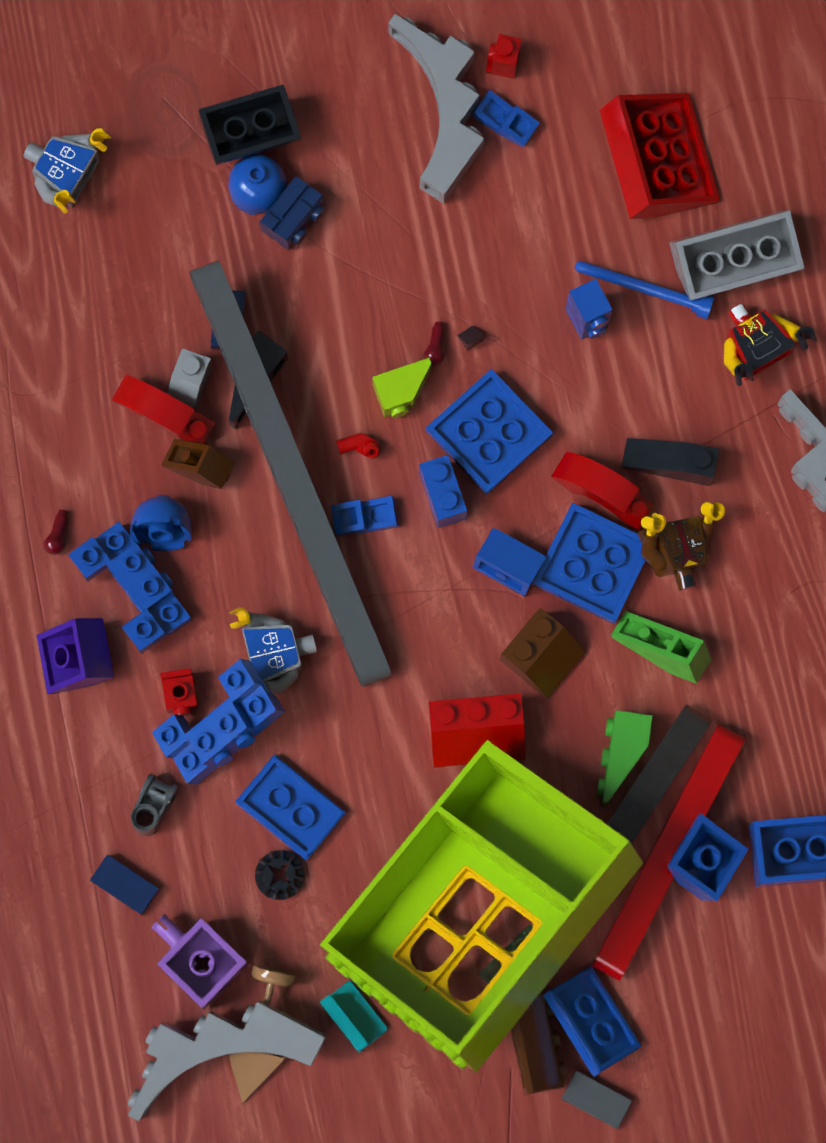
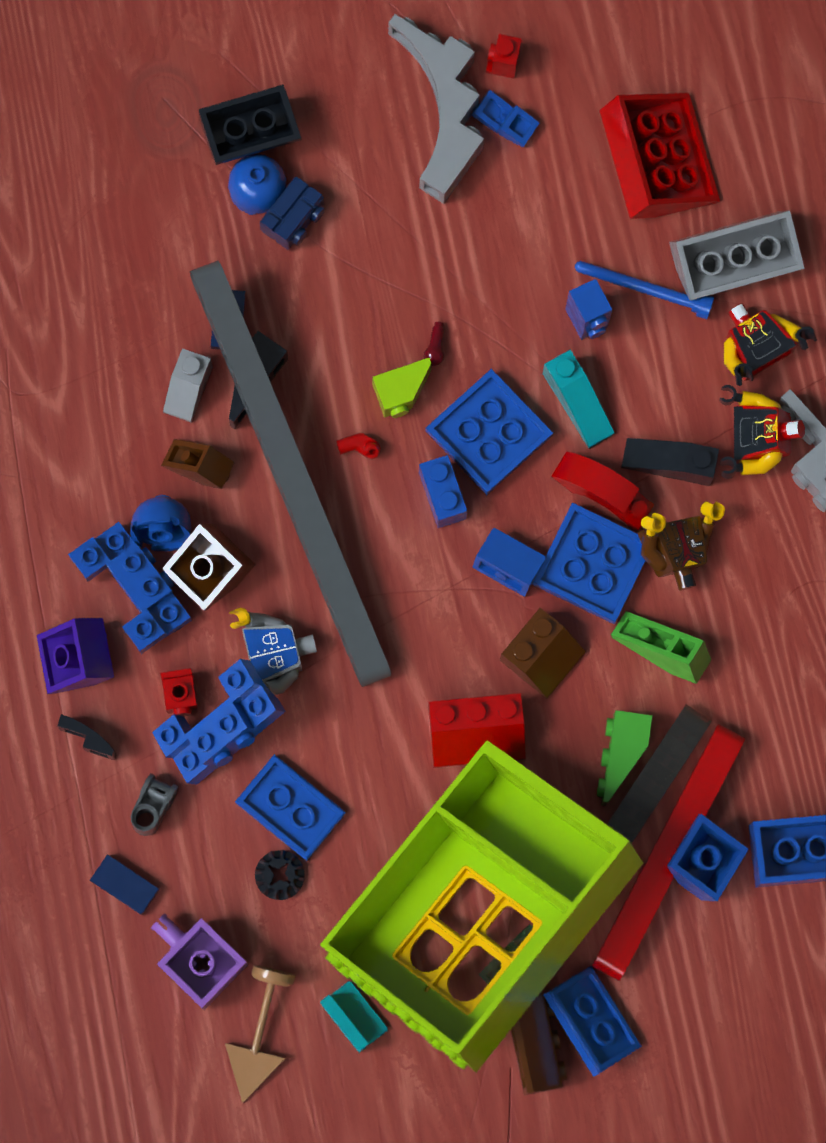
torso [24,128,111,214] -> none
dark red piece [43,509,67,555] -> none
red arch [111,374,215,444] -> none
light grey arch [127,1000,328,1121] -> none
blue slope [331,496,399,536] -> none
black piece [457,325,484,351] -> none
dark grey tile [561,1071,632,1129] -> none
none -> black slope [57,714,117,761]
none -> reddish brown slope [162,524,256,611]
none -> teal slope [542,350,615,449]
none -> torso [719,385,805,479]

